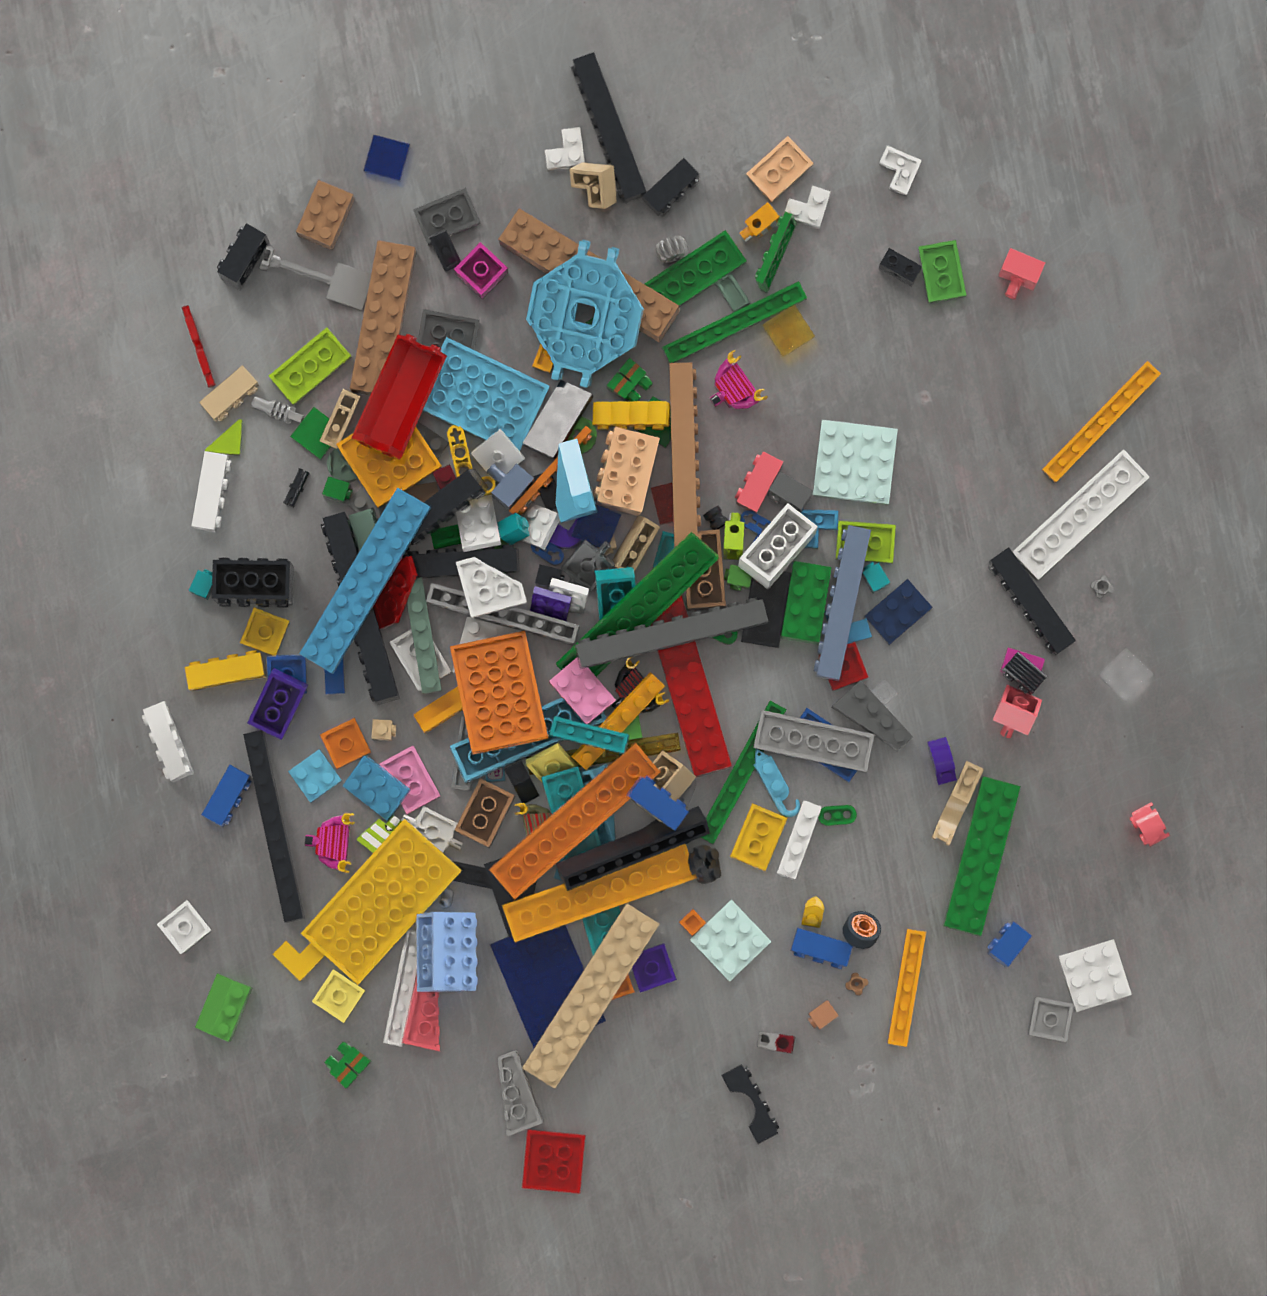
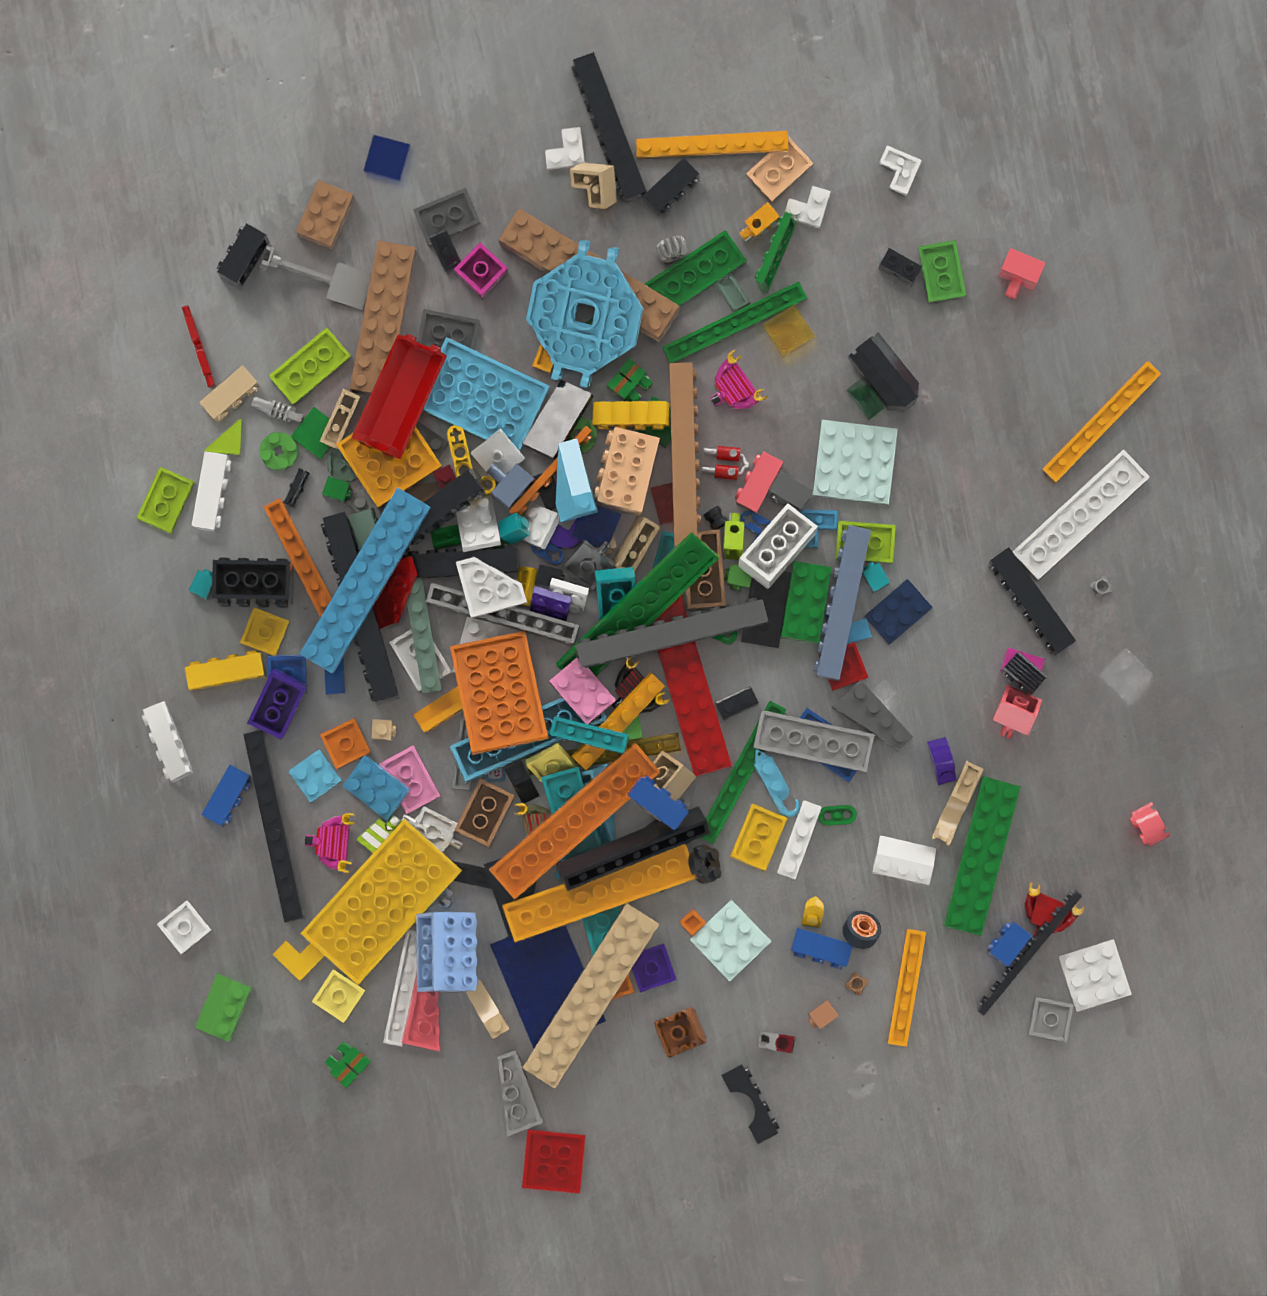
none -> lime tile [136,467,195,534]
none -> bright green plate [259,432,298,471]
none -> orange plate [263,498,332,618]
none -> tan slope [466,979,510,1039]
none -> yellow plate [517,567,538,607]
none -> light orange plate [636,131,788,159]
none -> dark orange slope [654,1007,706,1058]
none -> red piece [702,446,749,480]
none -> black brick [715,686,759,721]
none -> clear green slope [846,379,884,420]
none -> black brick [848,332,919,412]
none -> white slope [871,835,936,886]
none -> black plate [977,889,1082,1016]
none -> red torso [1024,882,1085,937]

